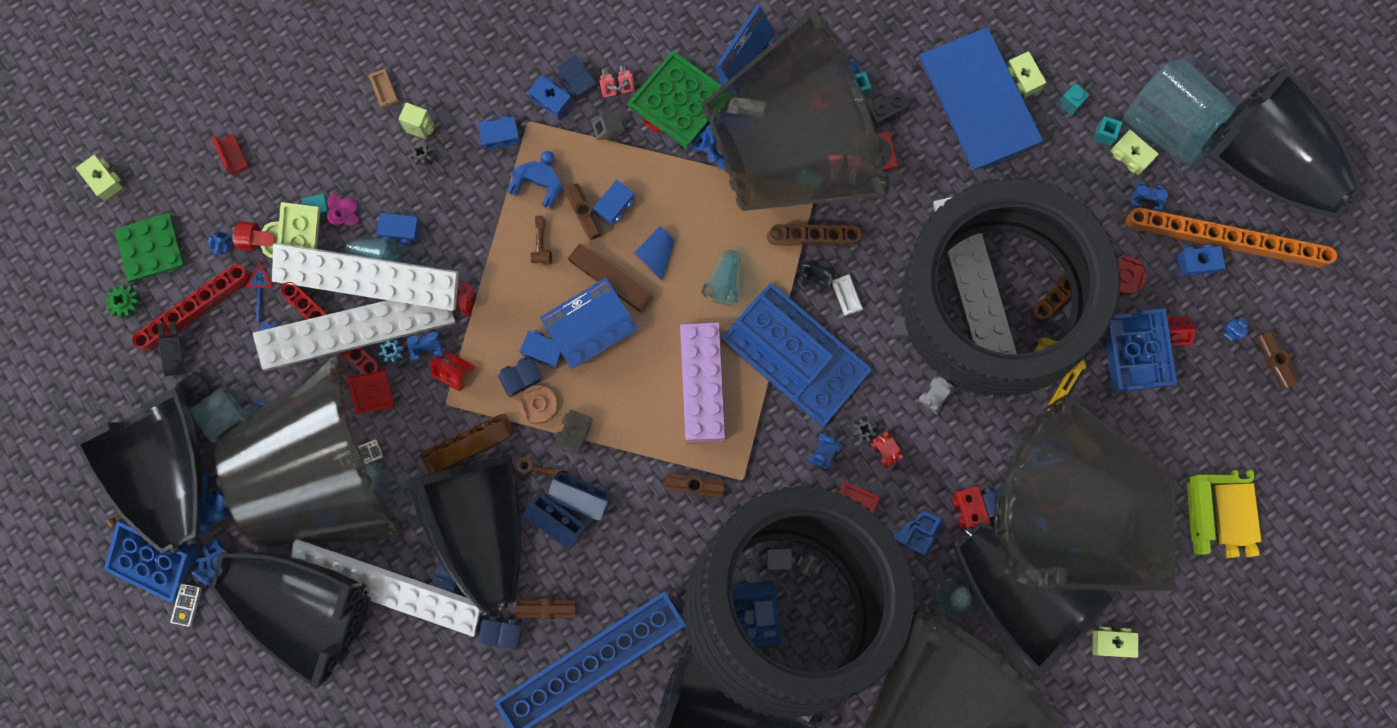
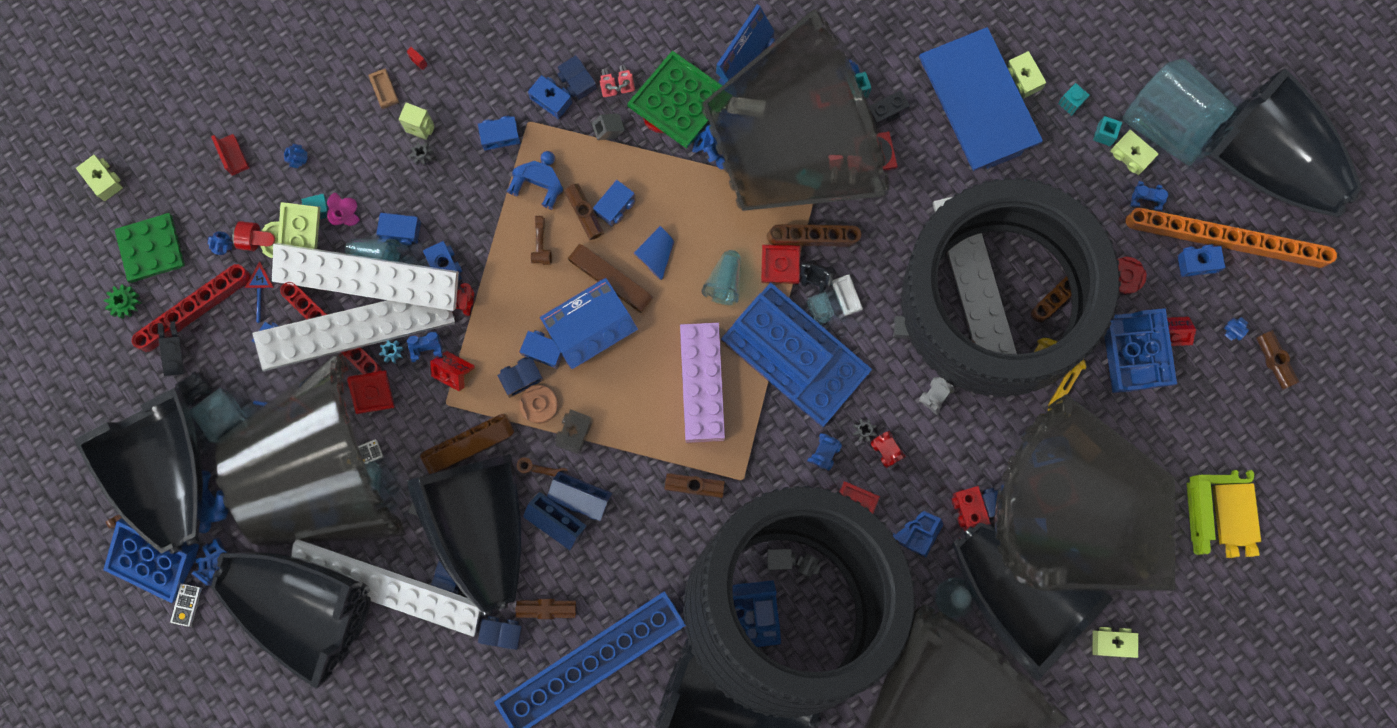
none -> blue gear [284,144,307,168]
none -> red tile [407,47,428,70]
none -> blue brick [423,241,463,280]
none -> red tile [761,245,800,284]
none -> clear light blue brick [806,292,834,324]

